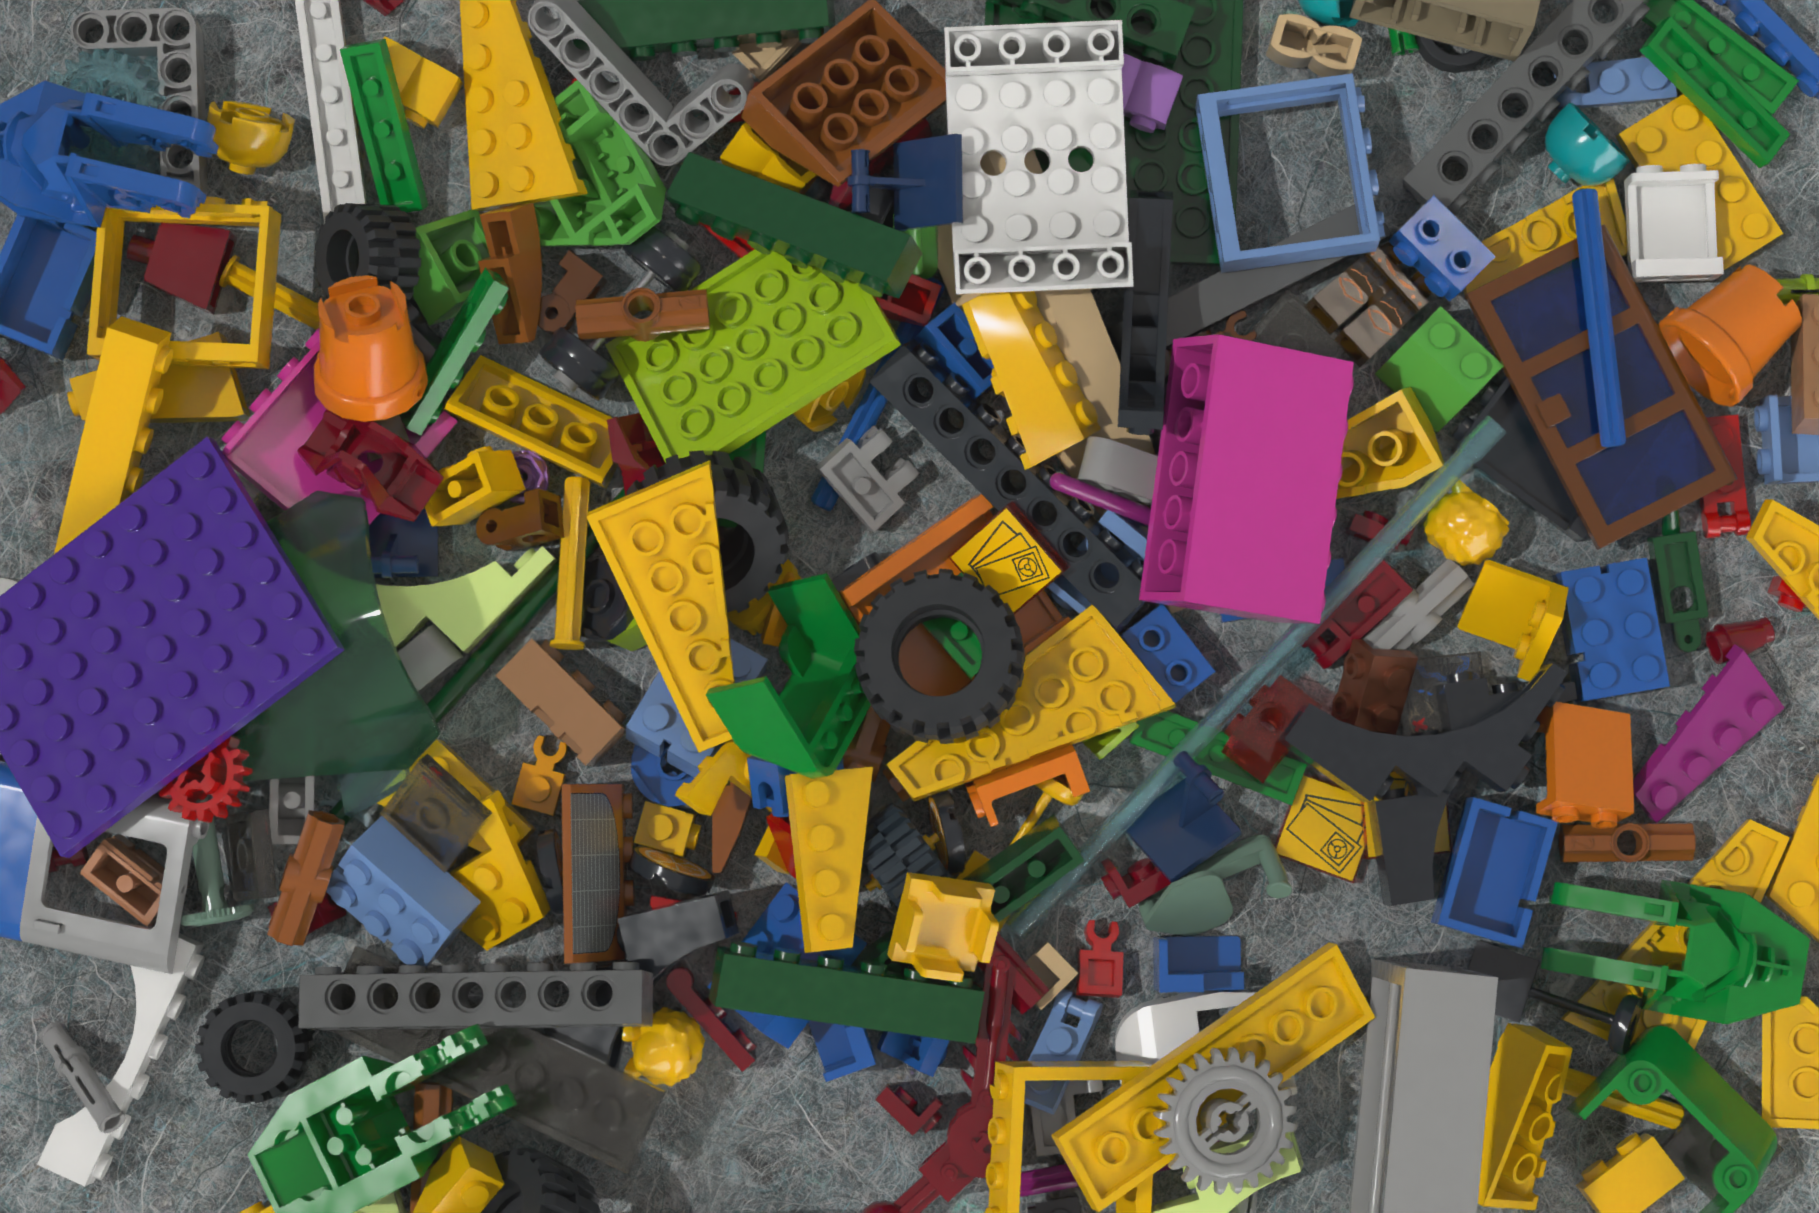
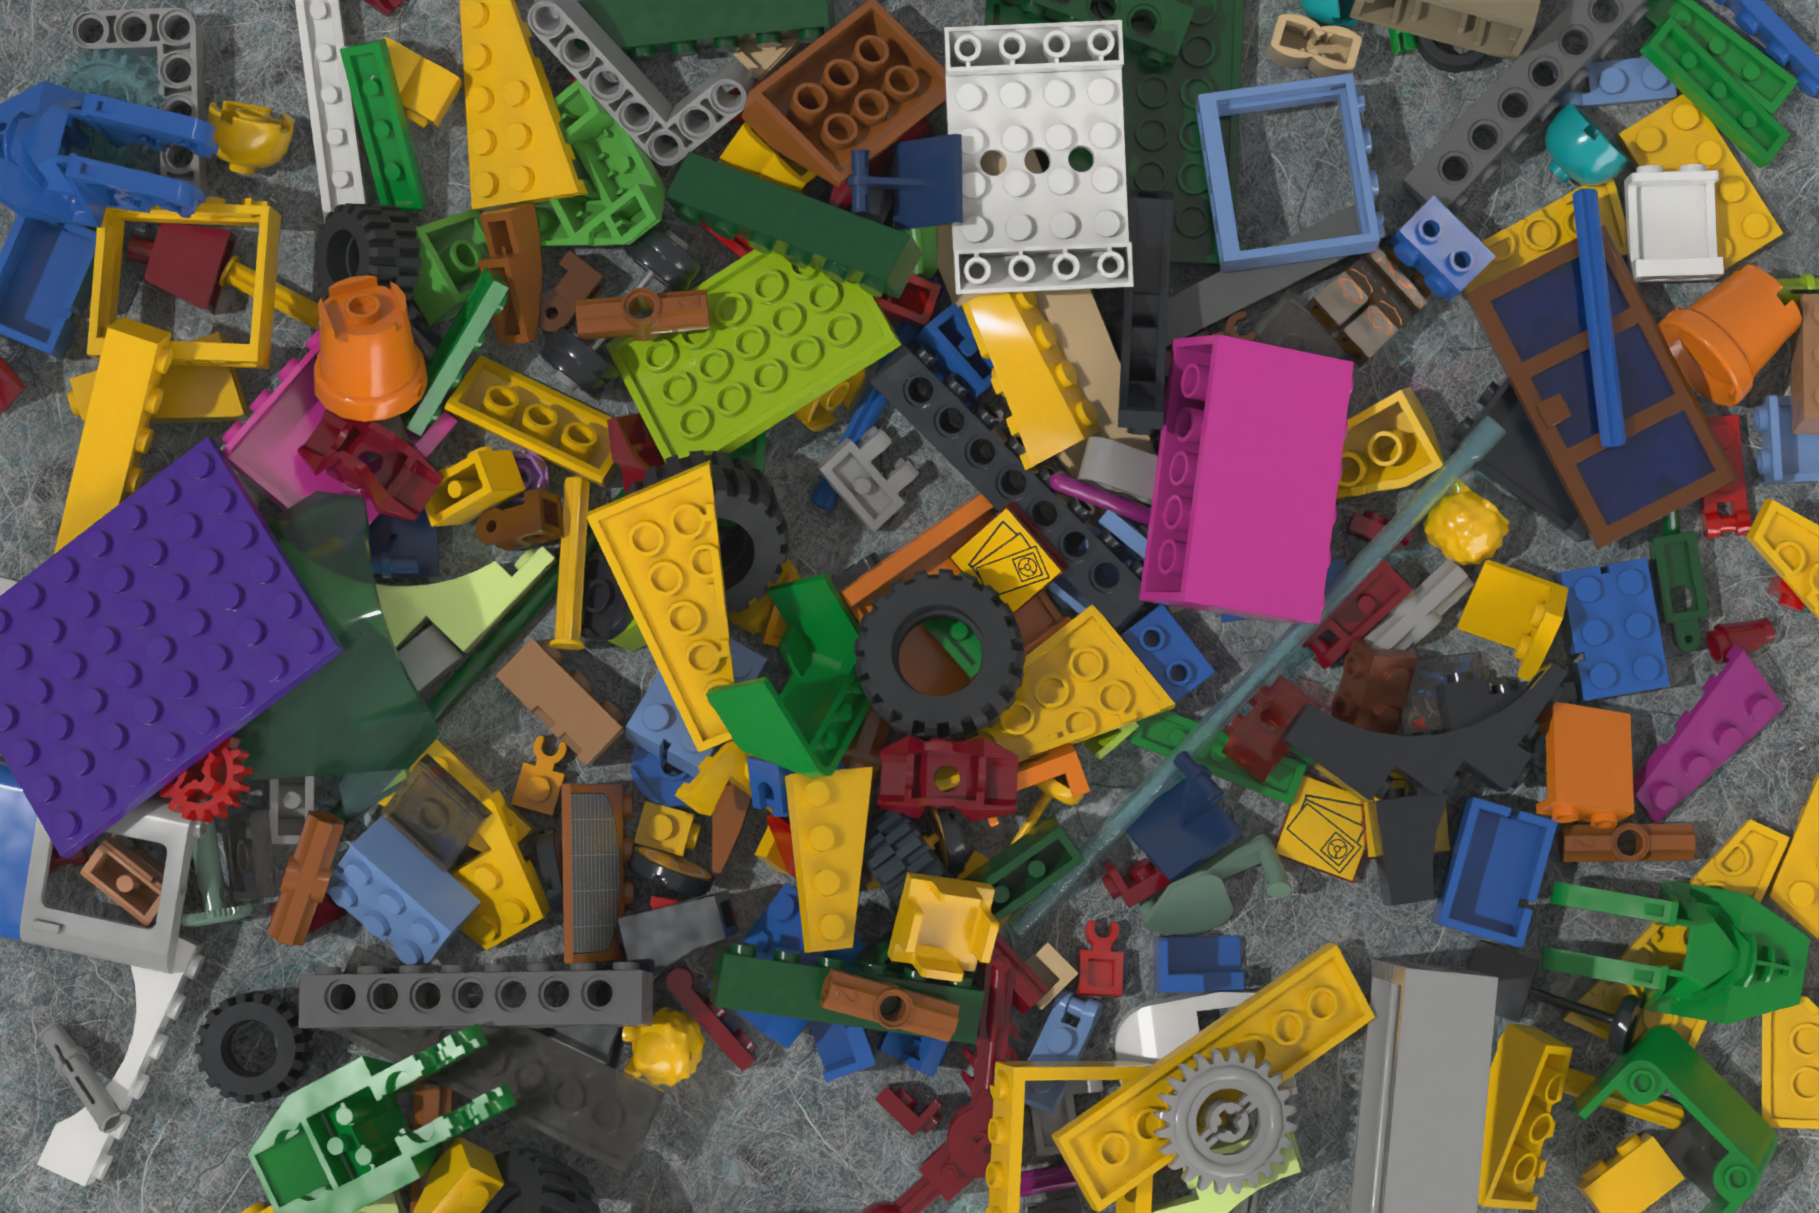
medium lavender brick [1122,53,1183,133] -> none
bright green slope [1374,306,1503,434] -> none
none -> dark orange piece [819,968,960,1042]
none -> dark red piece [877,735,1019,821]

